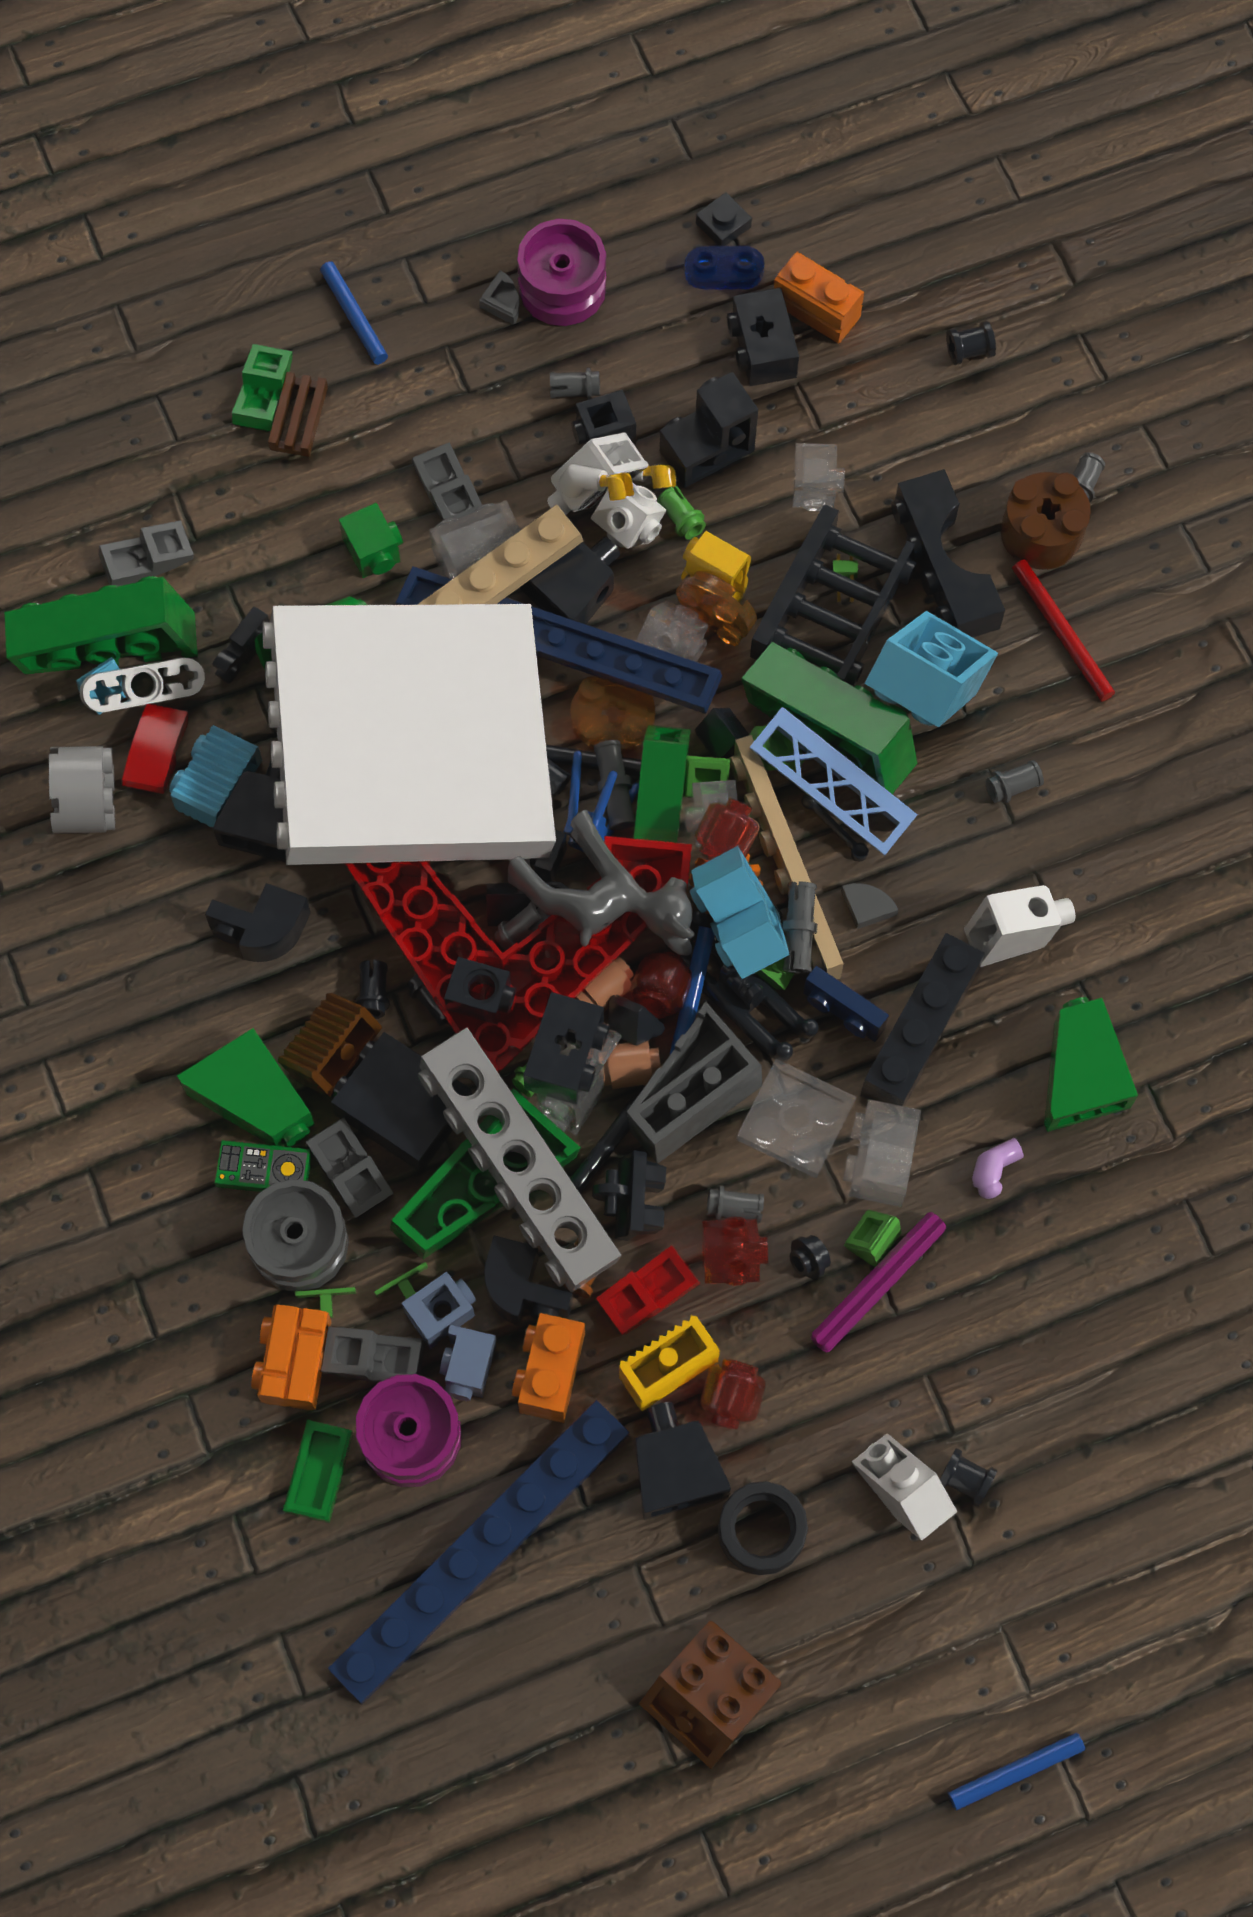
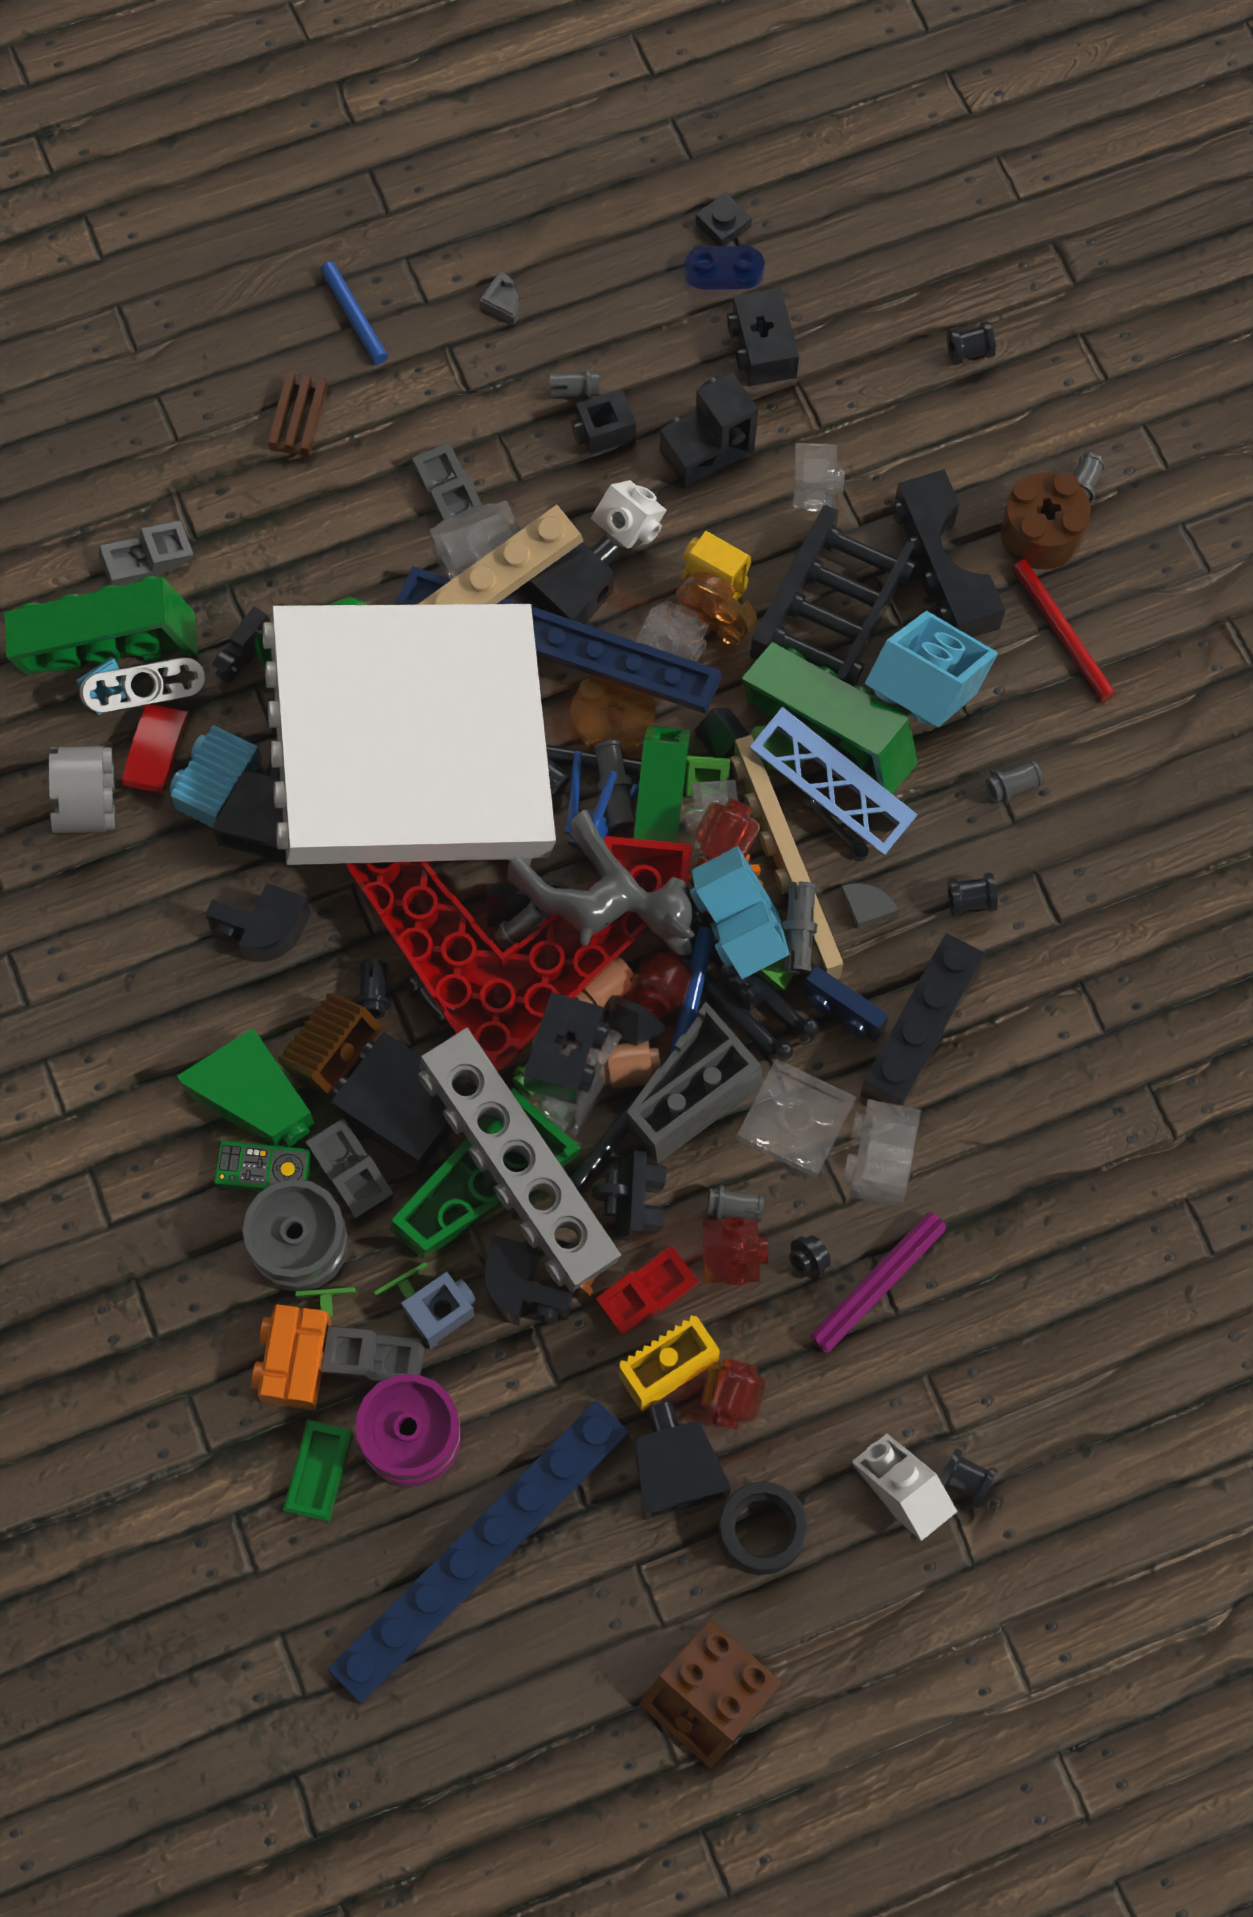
green slope [232,344,293,431] -> none
green brick [339,502,403,578] -> none
sand blue brick [439,1325,497,1401] -> none
black brick [444,957,516,1025] -> none
orange brick [512,1313,585,1423] -> none
magenta wheel [517,219,606,326] -> none
black plate [530,830,567,882] -> none
white torso [547,433,676,515] -> none
bright green pin [657,486,706,539] -> none
orange brick [774,251,864,344] -> none
bright green piece [832,554,858,602] -> none
bright green slope [844,1209,902,1267] -> none
blue bar [948,1732,1085,1811] -> none
white torso [964,885,1075,967] -> none
lavender arm [972,1138,1024,1199] -> none
green slope [1044,997,1138,1132] -> none
none -> black bush [947,872,998,917]

